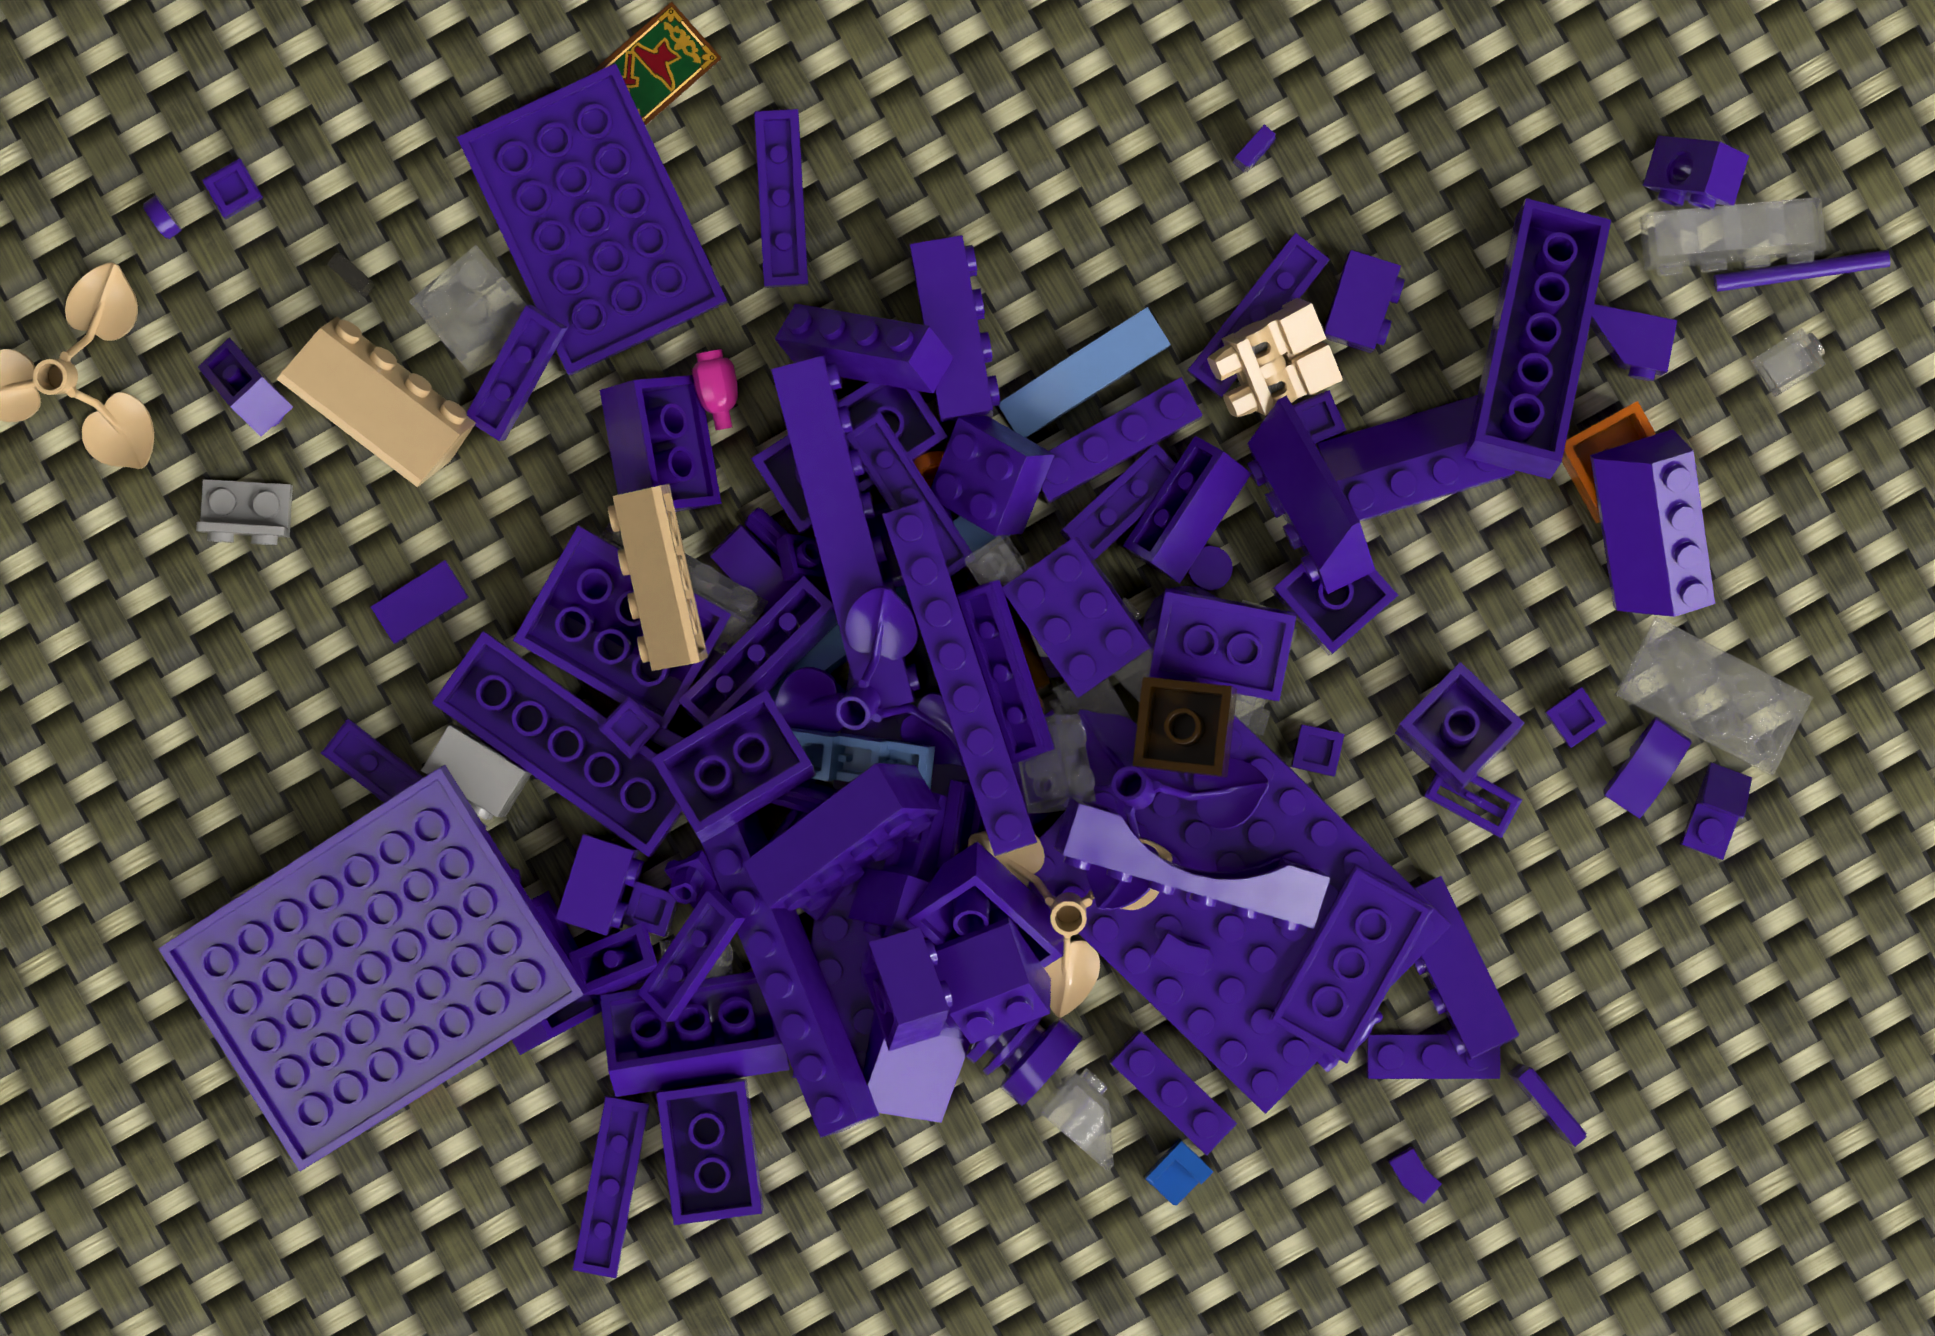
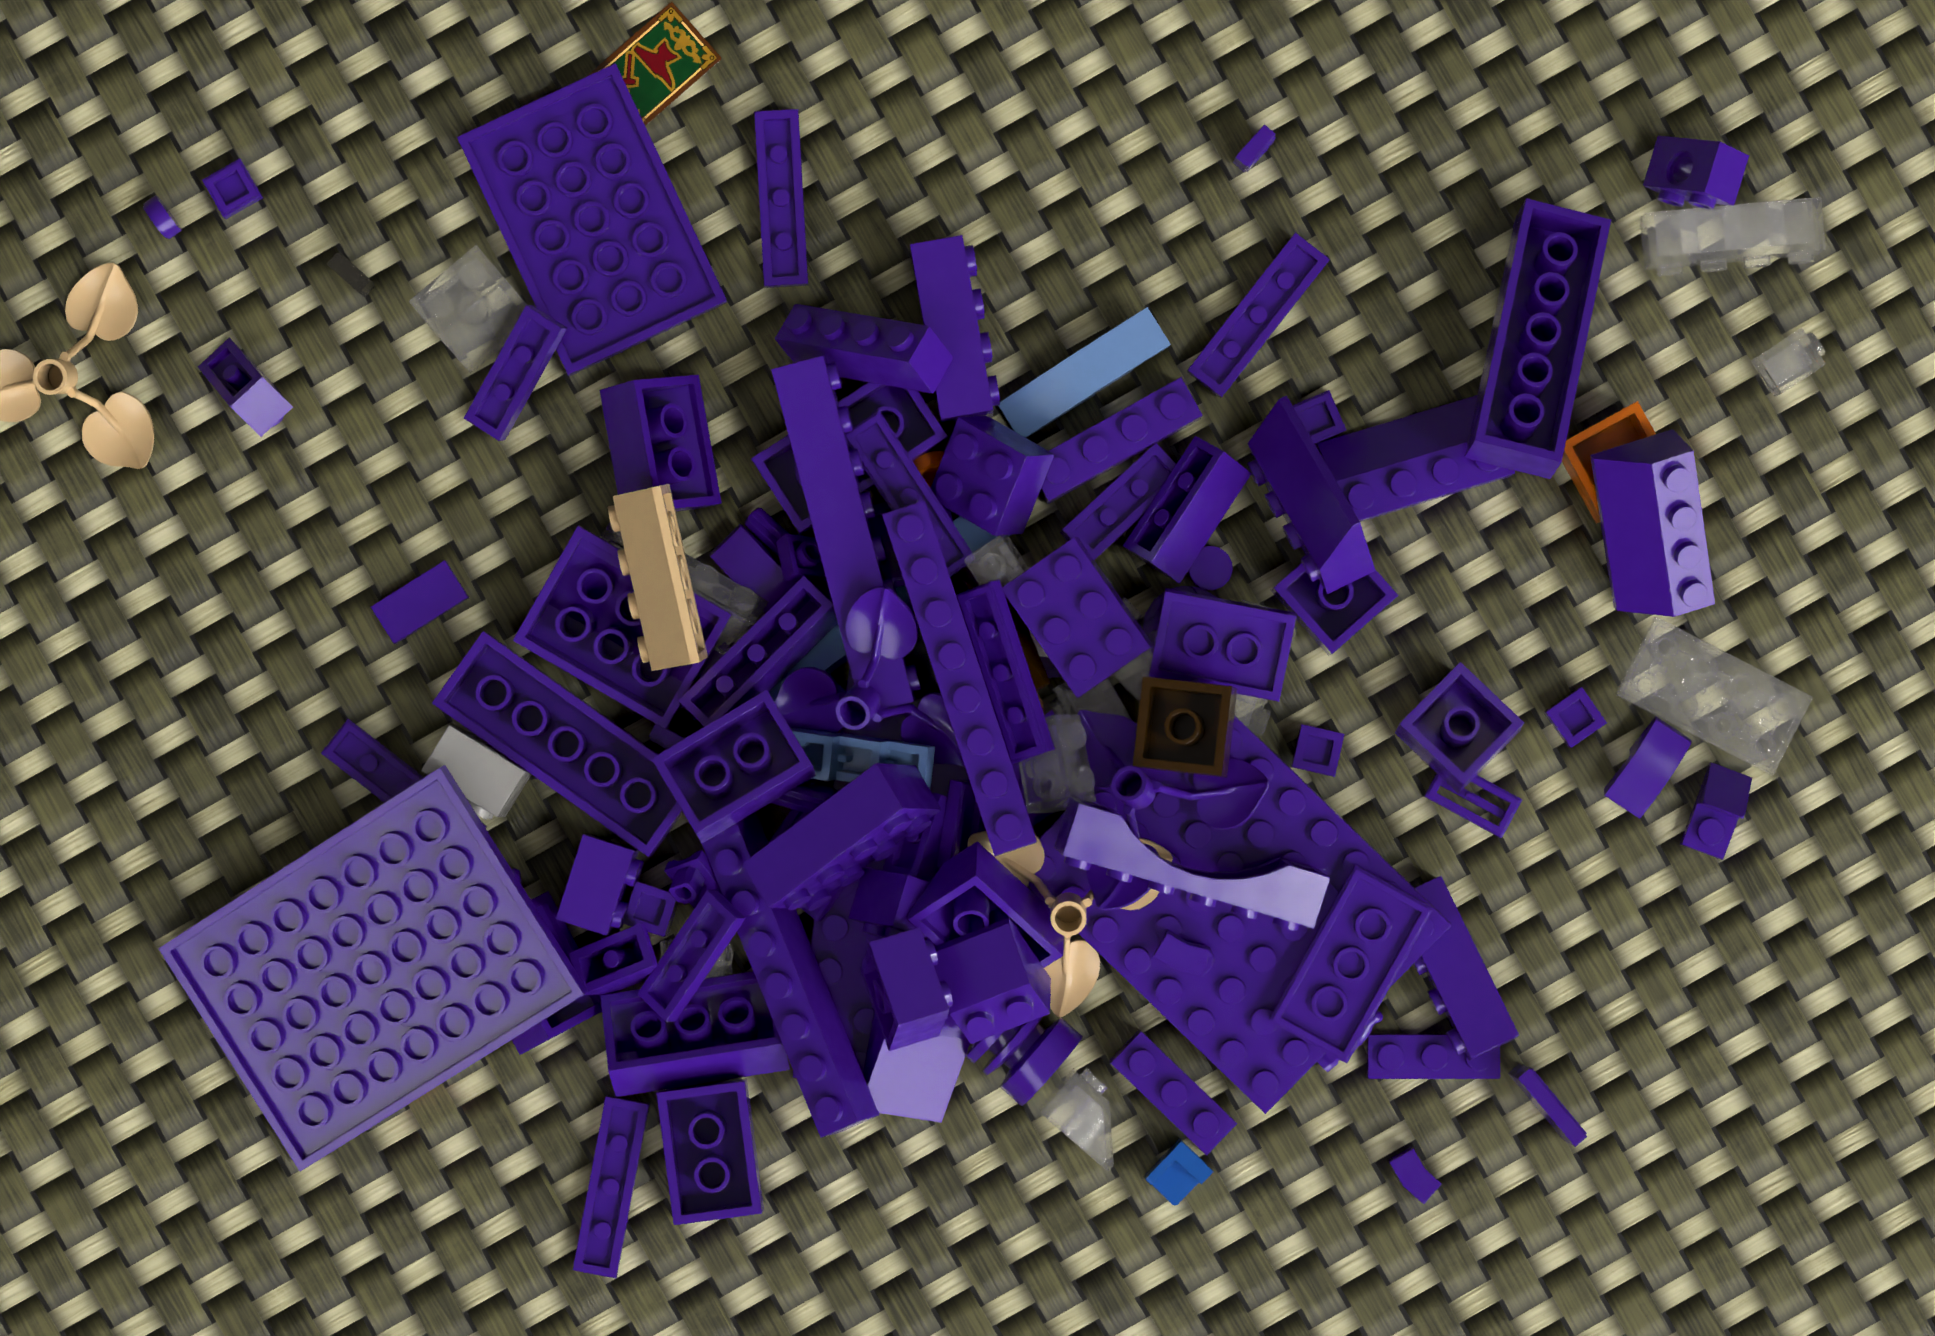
light grey bracket [196,479,293,545] -> none
tan slope [277,317,476,487] -> none
dark purple tile [598,696,661,759] -> none
dark pink plant [692,349,738,431] -> none
tan hips [1207,298,1343,417] -> none
dark purple brick [1323,250,1405,353] -> none
dark purple slope [1590,304,1677,381] -> none
dark purple bar [1714,250,1890,292] -> none

